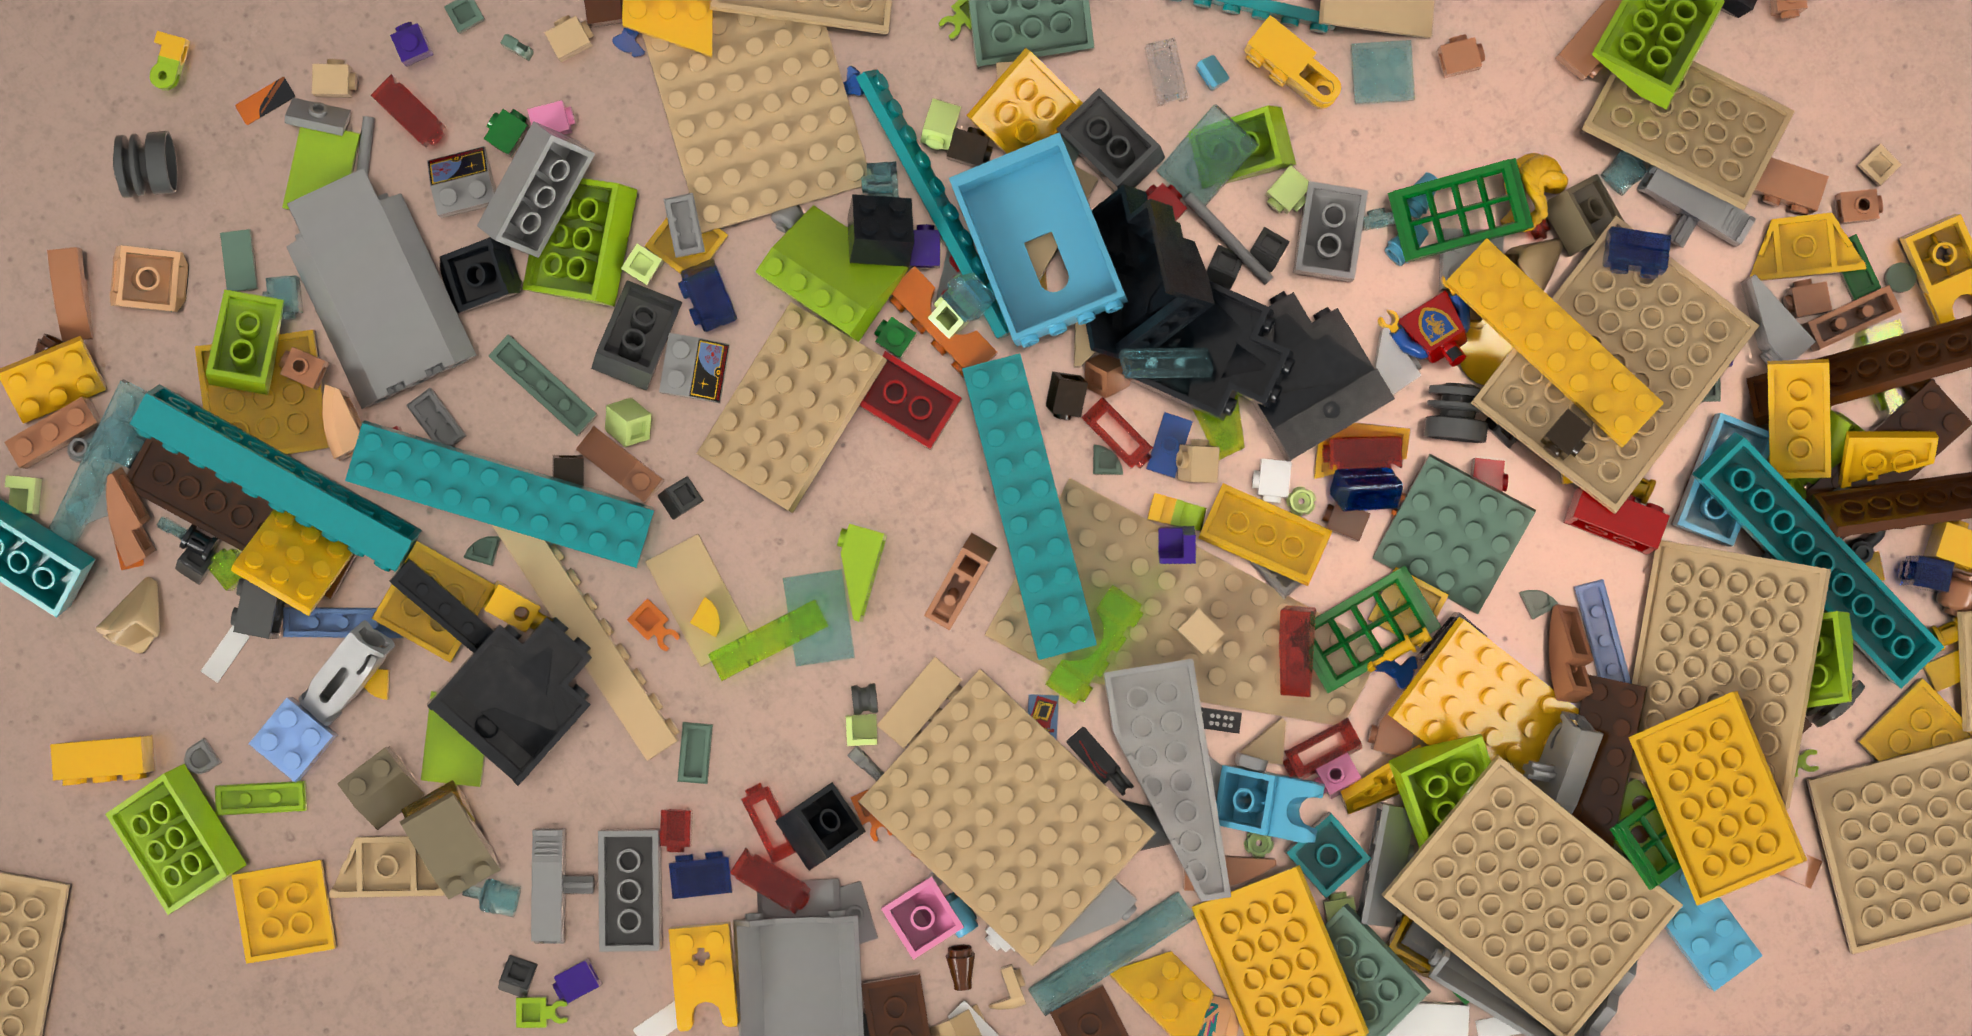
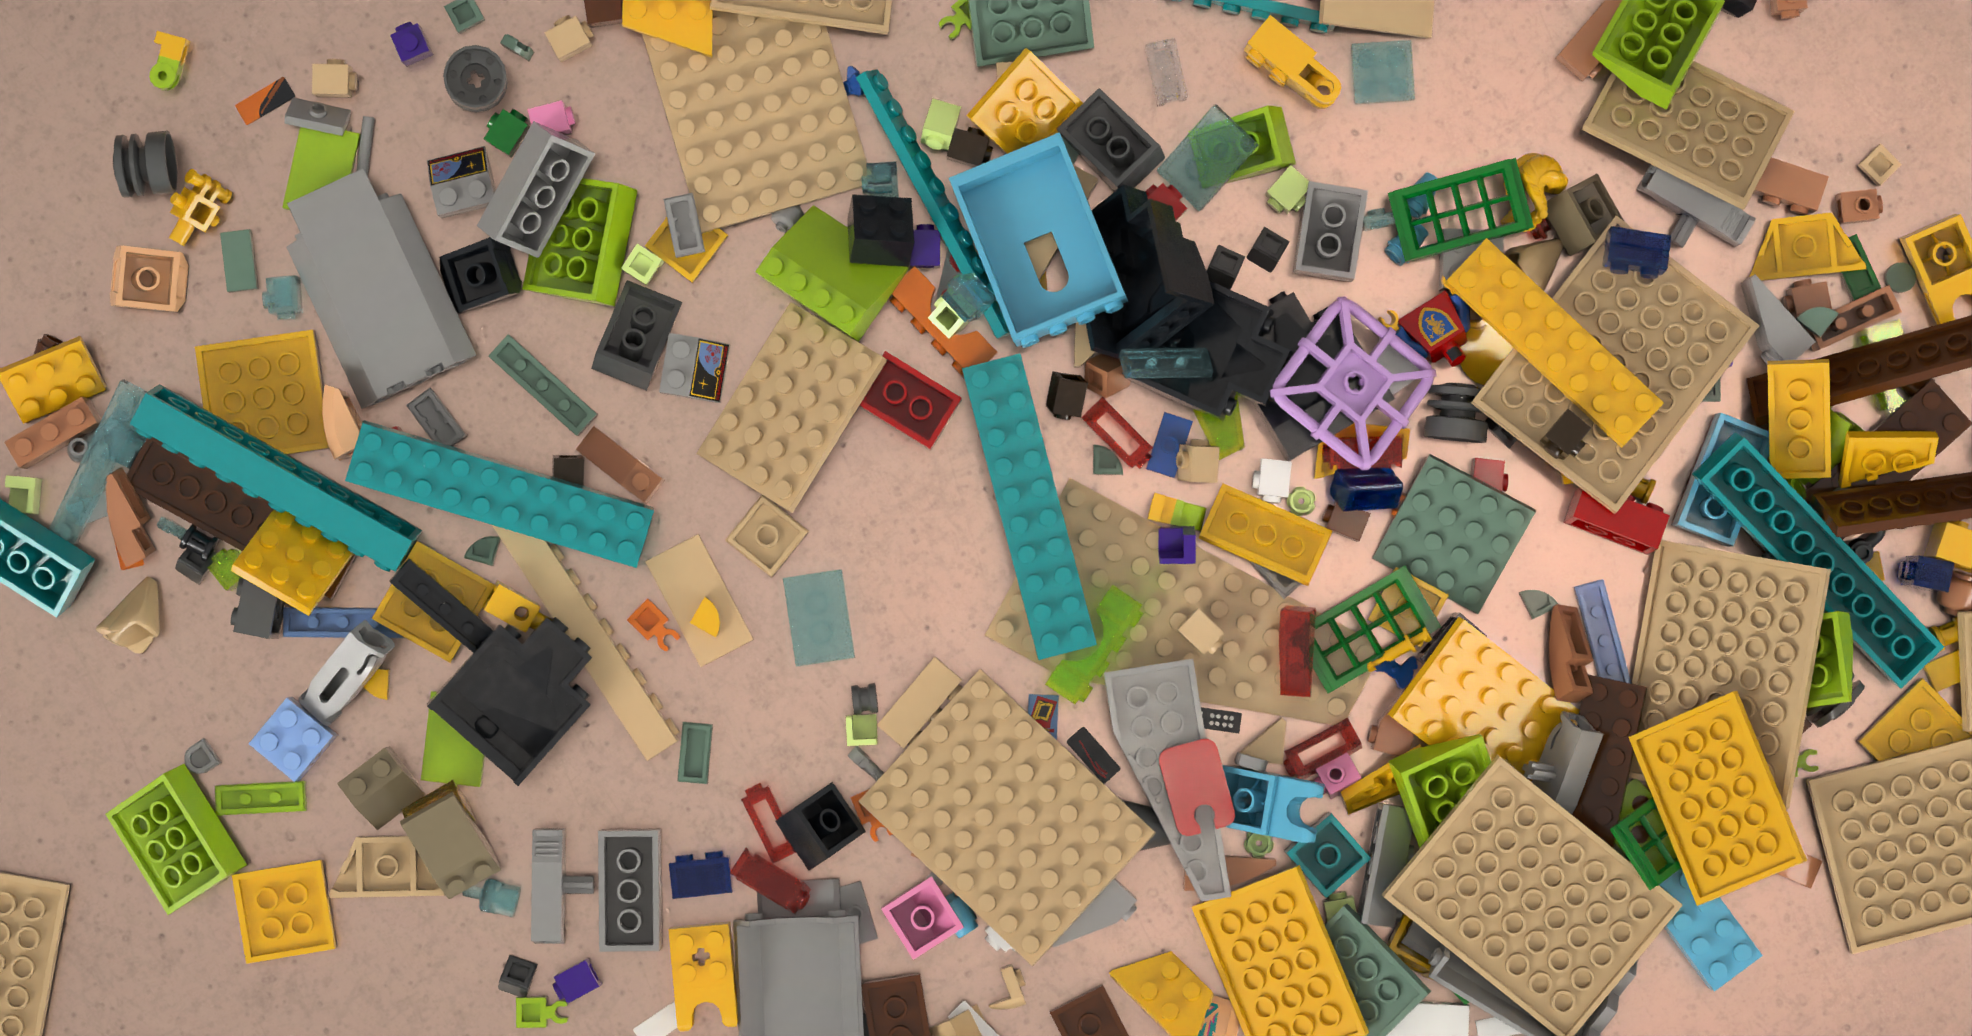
nougat slope [47,247,93,342] -> none
yellow brick [50,735,155,786] -> none
white sticker [201,625,250,683] -> none
lime slope [206,289,284,395] -> none
nougat brick [279,347,329,390] -> none
clear red window [371,74,446,148] -> none
yellowish green panel [605,398,651,447] -> none
blue piece [612,28,645,57] -> none
dark grey slope [658,476,704,520] -> none
clear red brick [660,809,693,852] -> none
clear blue brick [678,259,737,332] -> none
clear neon green arch [708,599,830,681] -> none
lime slope [837,524,887,622] -> none
green brick [874,317,917,360] -> none
nougat slope [924,533,997,630] -> none
reddish brown cone [945,945,975,991] -> none
clear light blue plate [1028,892,1196,1016] -> none
dark grey bush [1106,766,1134,796] -> none
light grey bar [1183,192,1273,285] -> none
medium azure slope [1196,55,1229,91] -> none
nougat brick [1437,34,1485,78] -> none
clear light blue piece [1601,150,1647,196] -> none
none -> yellow piece [168,169,232,246]
none -> dark grey wheel [443,45,508,113]
none -> tan plate [725,495,809,578]
none -> piece [1158,739,1235,836]
none -> lavender plate [1270,296,1437,470]
none -> sand green tile [1796,307,1839,338]

